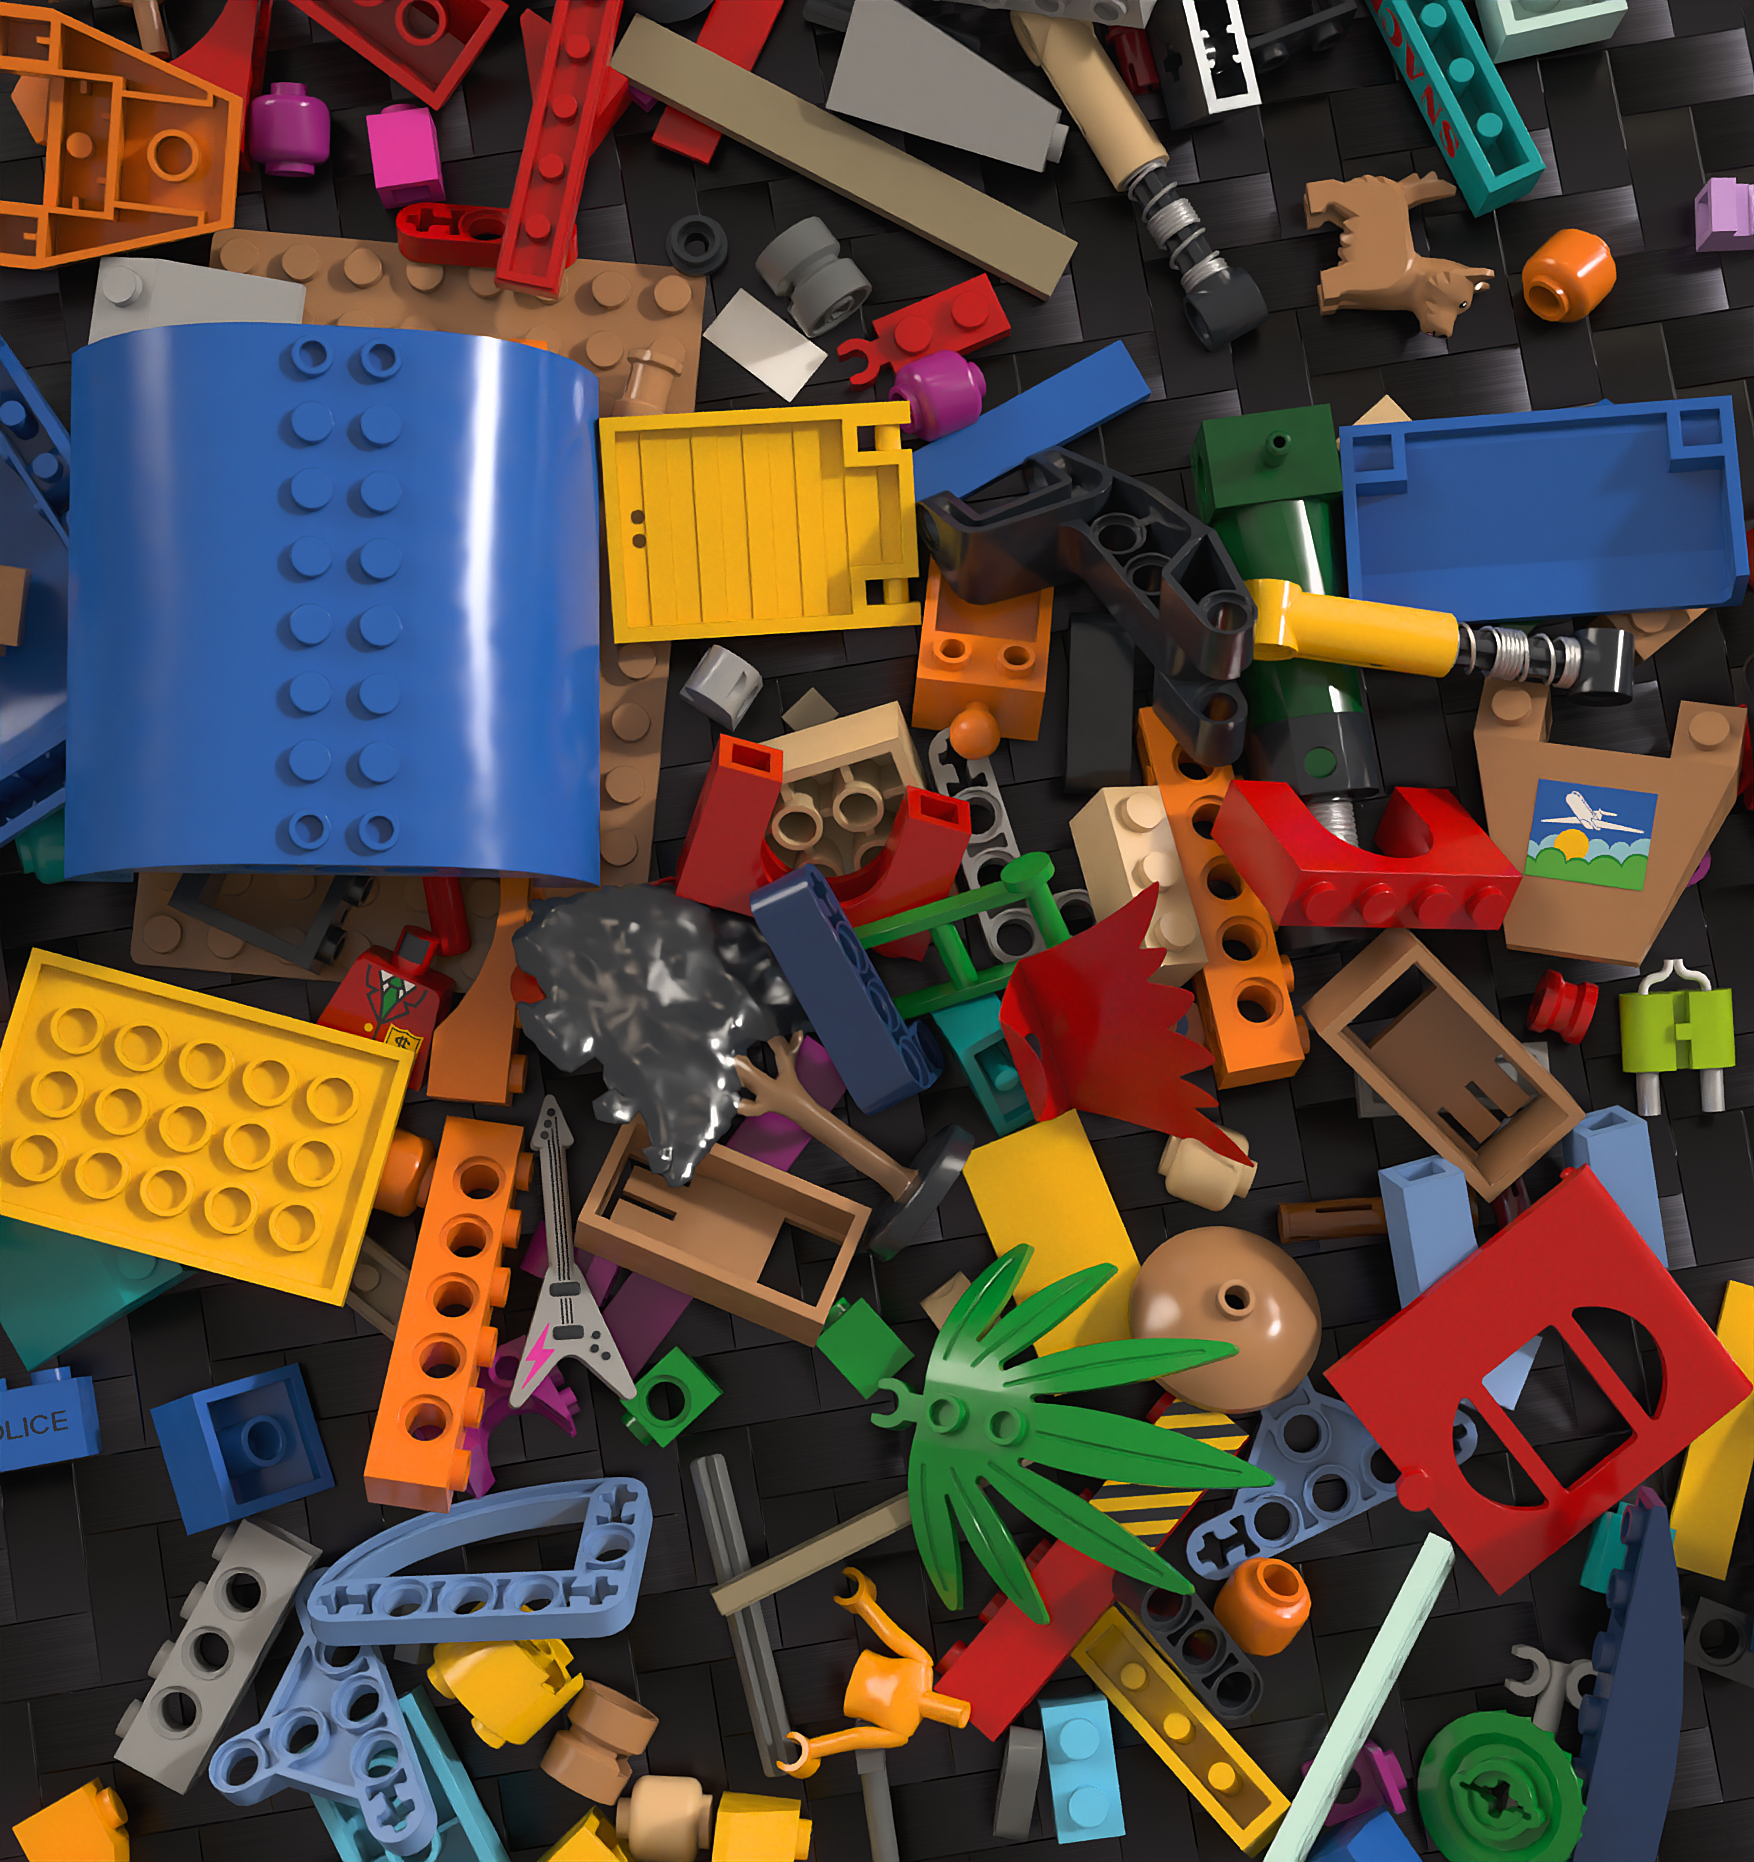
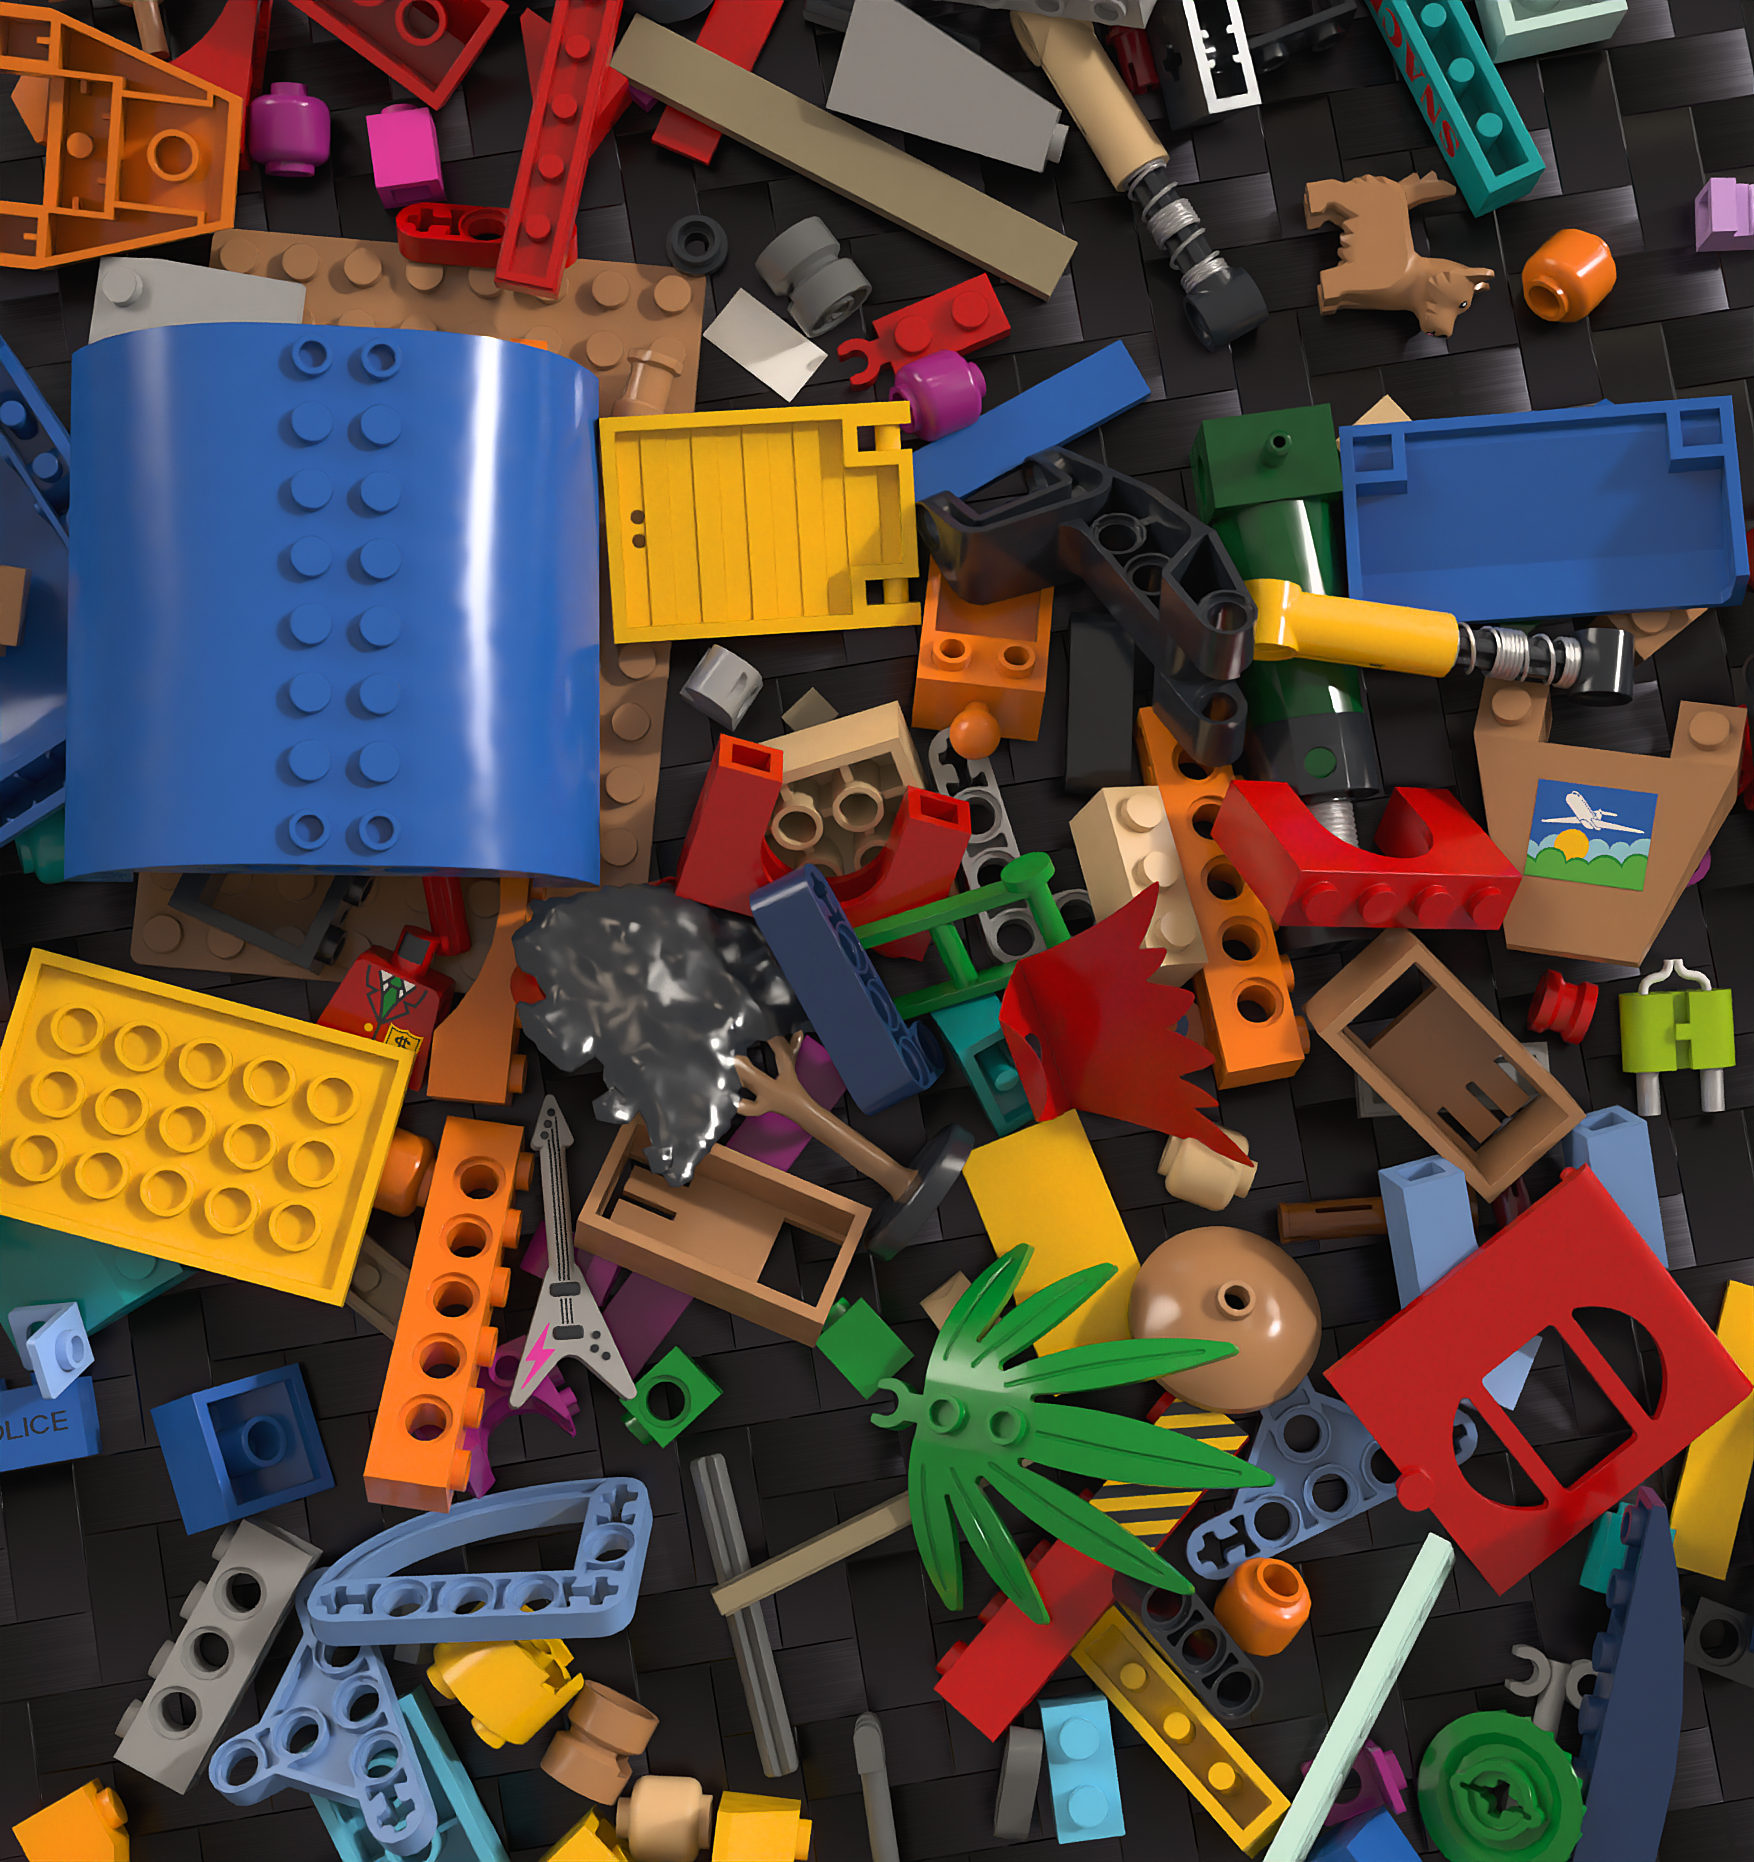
light orange piece [776,1567,971,1779] -> none
none -> light blue bracket [8,1302,94,1400]

